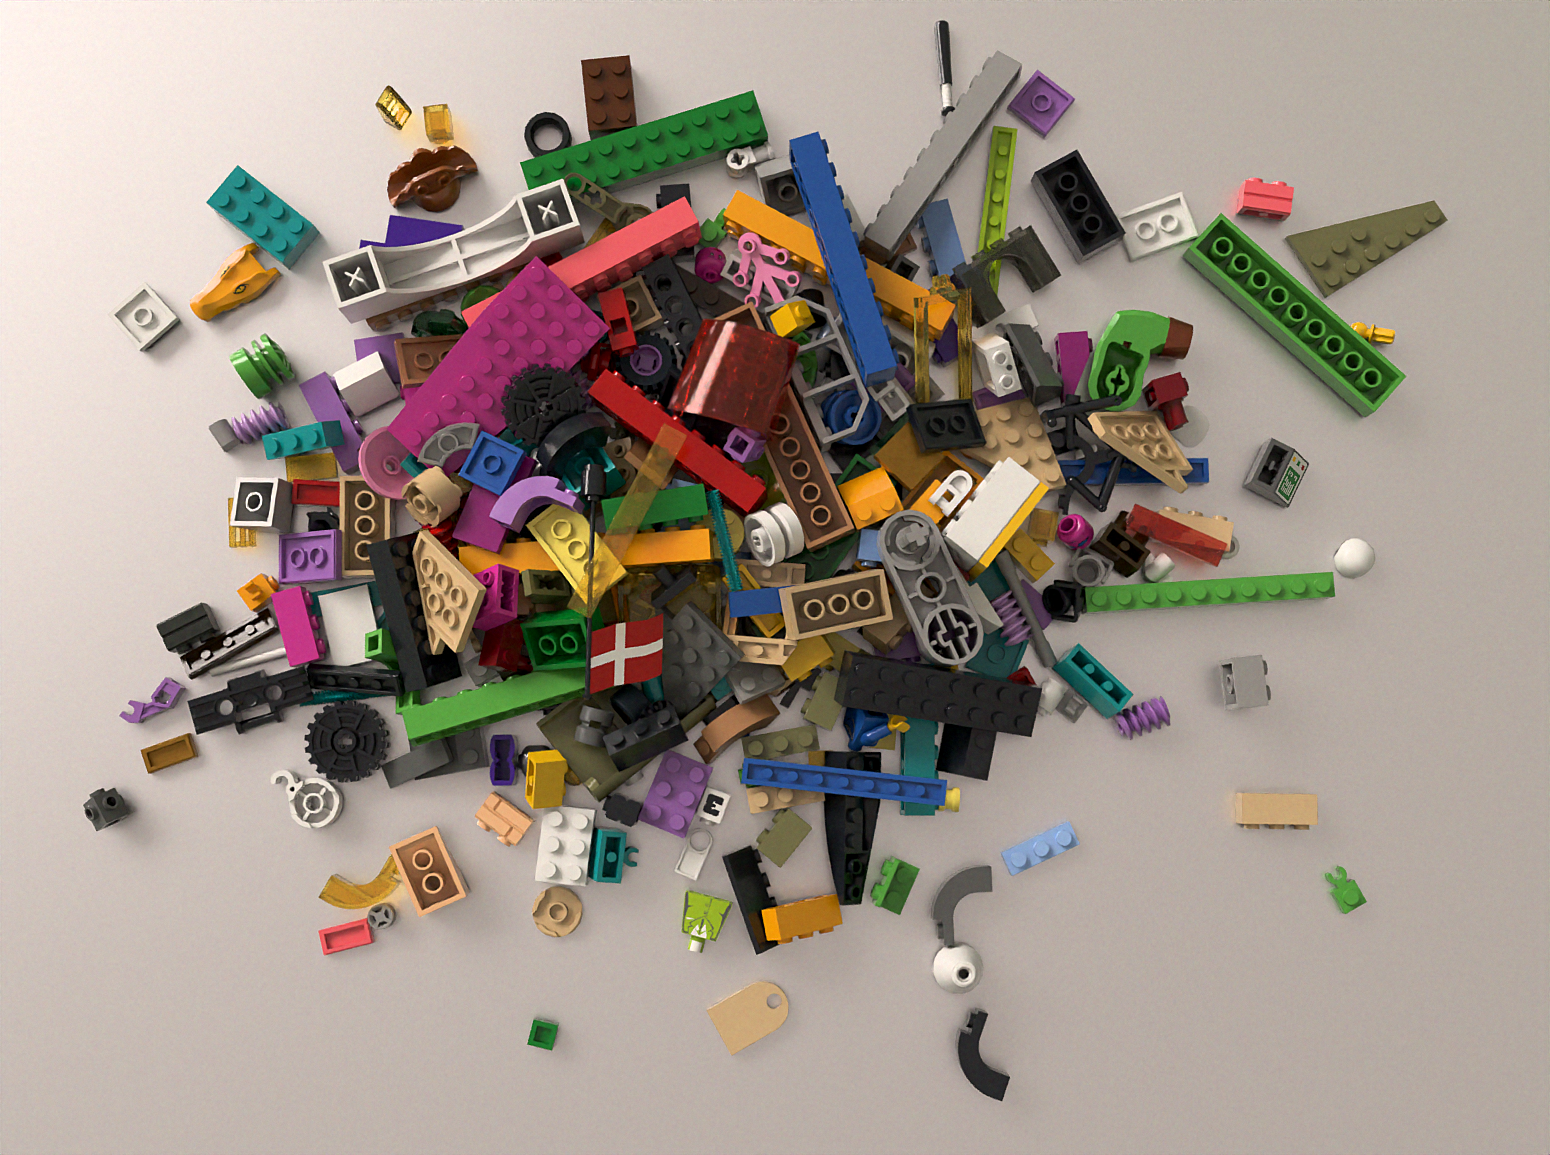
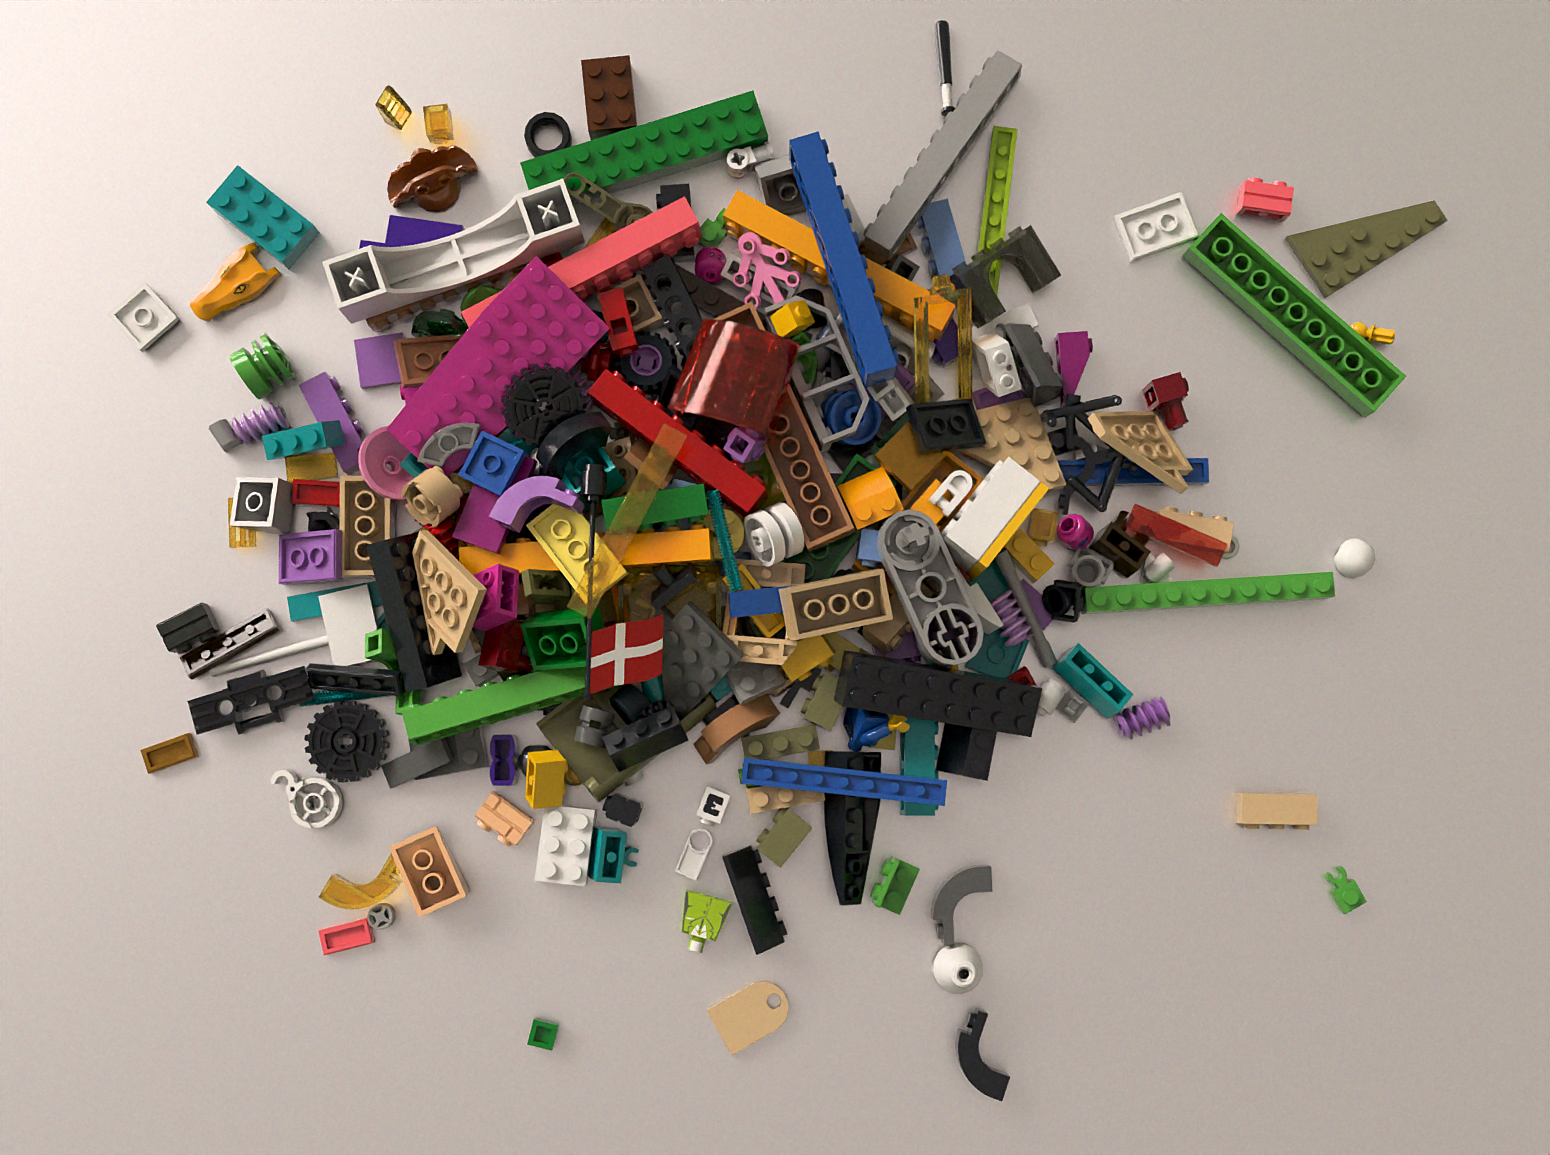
dark grey brick [83,788,128,831] -> none
medium lavender piece [119,677,186,723] -> none
light orange brick [237,573,280,613] -> none
dark pink brick [271,586,326,668] -> none
white slope [334,351,400,418] -> none
tan tile [532,886,583,937] -> none
medium lavender brick [637,750,714,838] -> none
light orange brick [761,894,843,944] -> none
light yellow wheel [938,787,960,812] -> none
light blue plate [1000,821,1080,876] -> none
medium lavender tile [1007,69,1075,138] -> none
black brick [1031,150,1126,264] -> none
bright green piece [1088,310,1193,411] -> none
white sticker [1170,405,1210,448] -> none
light grey brick [1220,655,1271,710] -> none
dark grey slope [1243,438,1309,508] -> none

